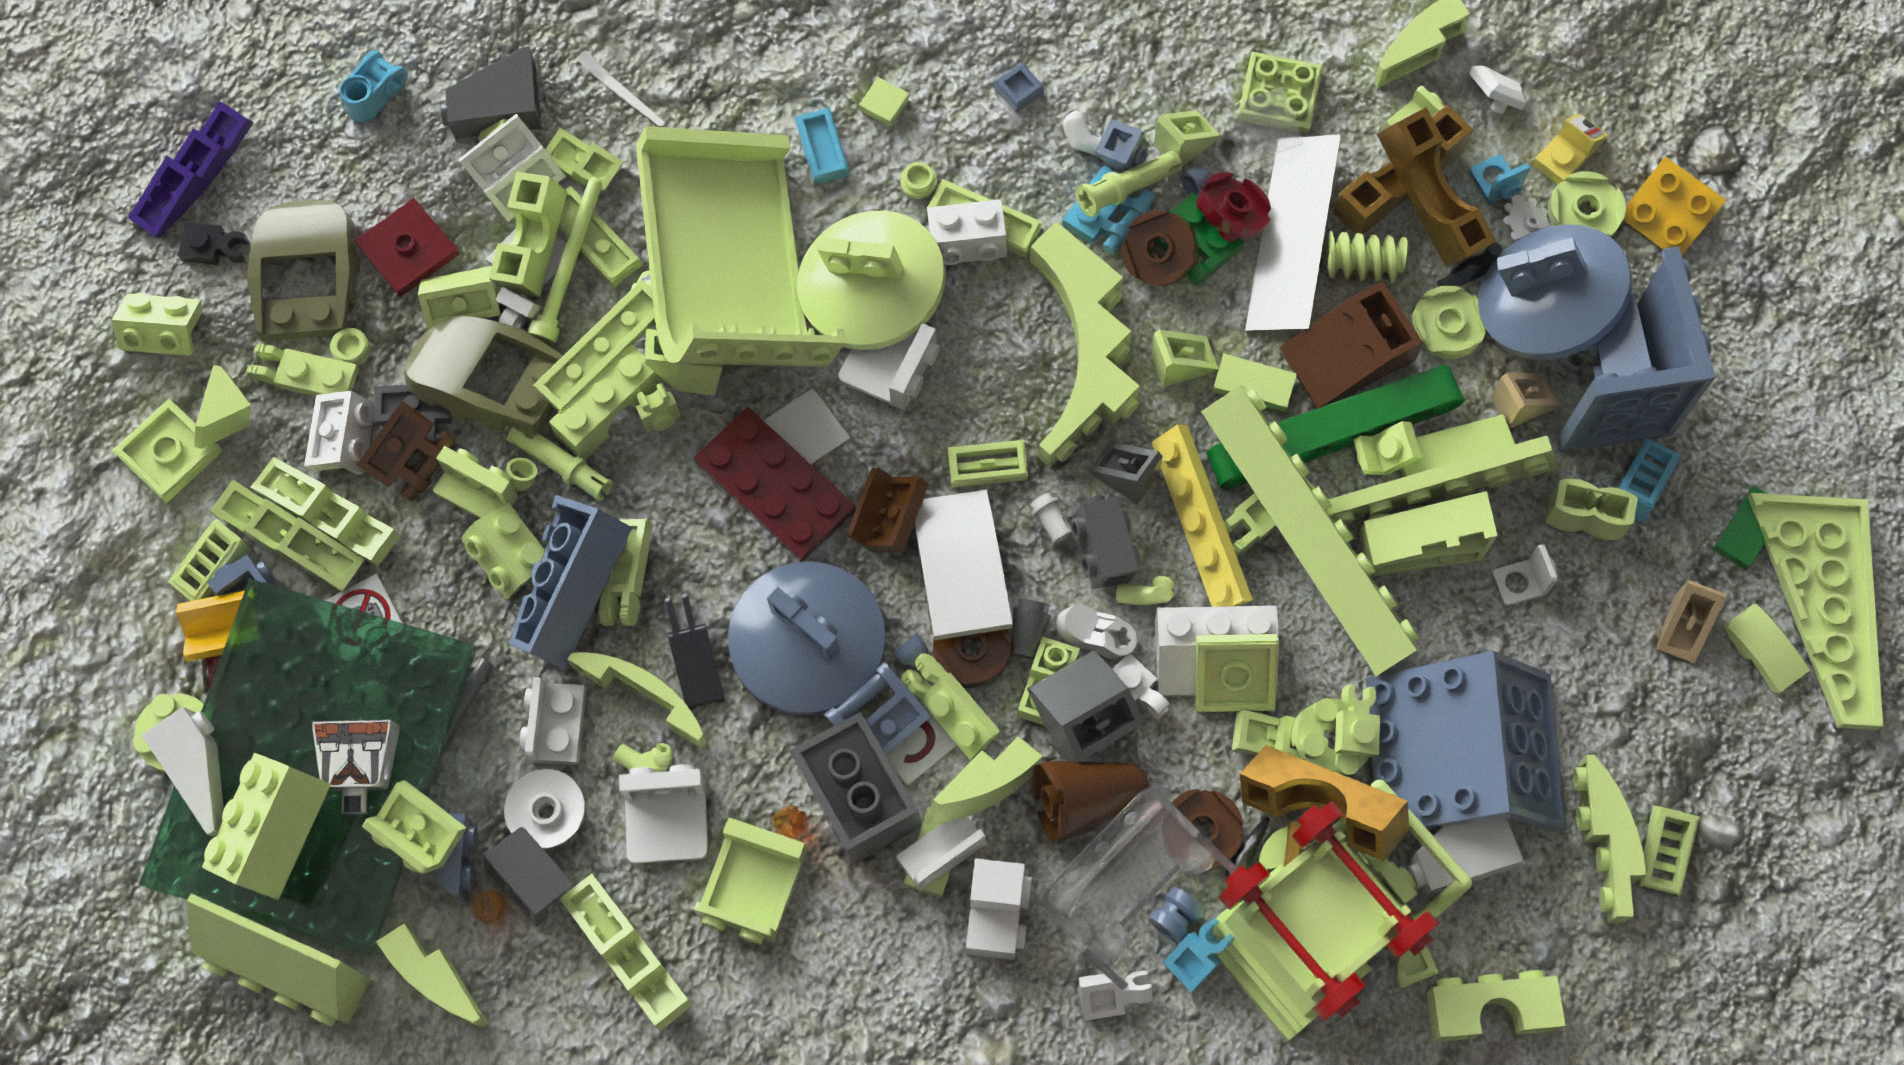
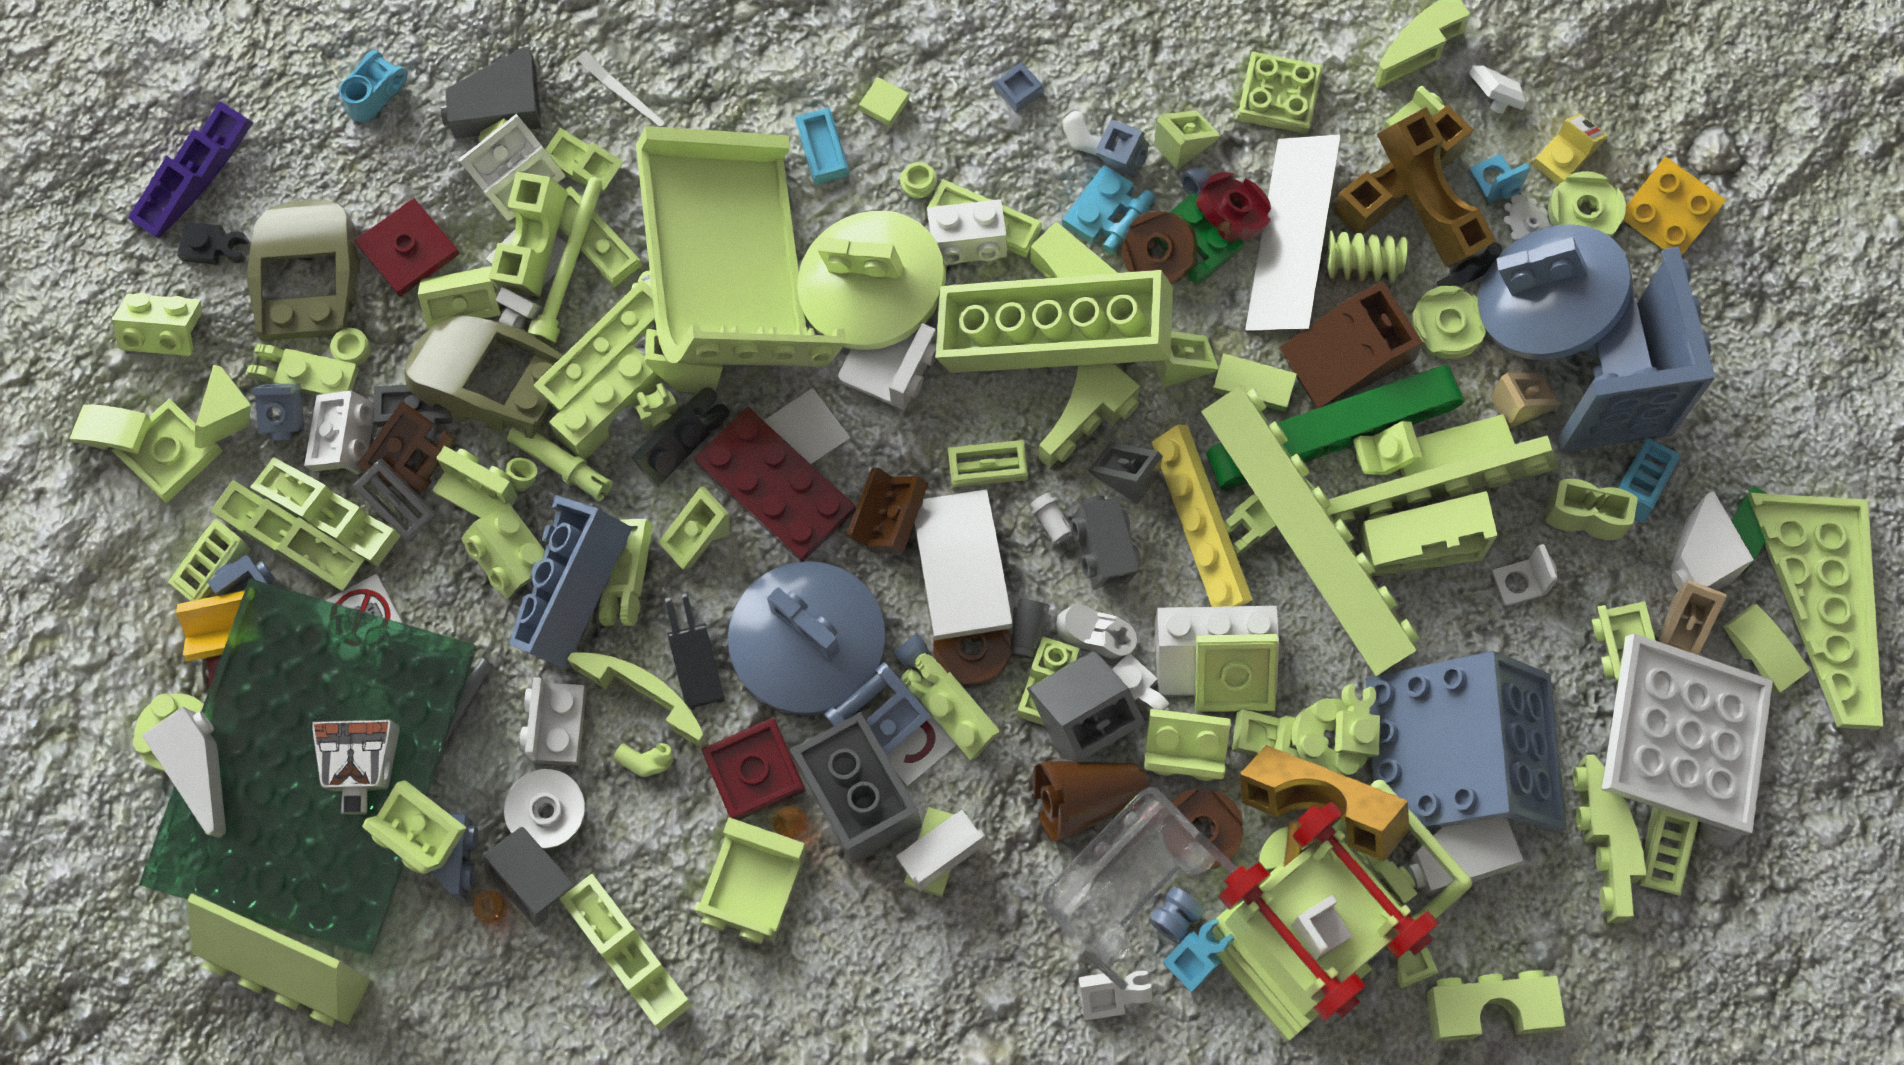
yellowish green brick [202,753,331,900] -> none
yellowish green slope [376,923,488,1028] -> none
white bracket [619,764,708,864] -> none
yellowish green slope [924,736,1043,825] -> none
white brick [966,858,1032,960] -> none
yellowish green pin [1076,150,1182,217] -> none
yellowish green arm [1116,576,1174,605] -> none
clear piece [1222,86,1303,166] -> none
black bar [1226,817,1270,878] -> none
none -> yellowish green slope [70,405,151,454]
none -> sand blue brick [252,383,304,440]
none -> flat silver tile [352,458,436,541]
none -> black hinge [632,387,730,487]
none -> yellowish green slope [658,487,730,570]
none -> dark red plate [701,717,806,821]
none -> yellowish green brick [935,270,1173,373]
none -> yellowish green bracket [1144,709,1230,781]
none -> white panel [1292,895,1352,961]
none -> yellowish green bracket [1591,601,1656,689]
none -> white plate [1602,634,1773,836]
none -> white slope [1670,491,1753,591]

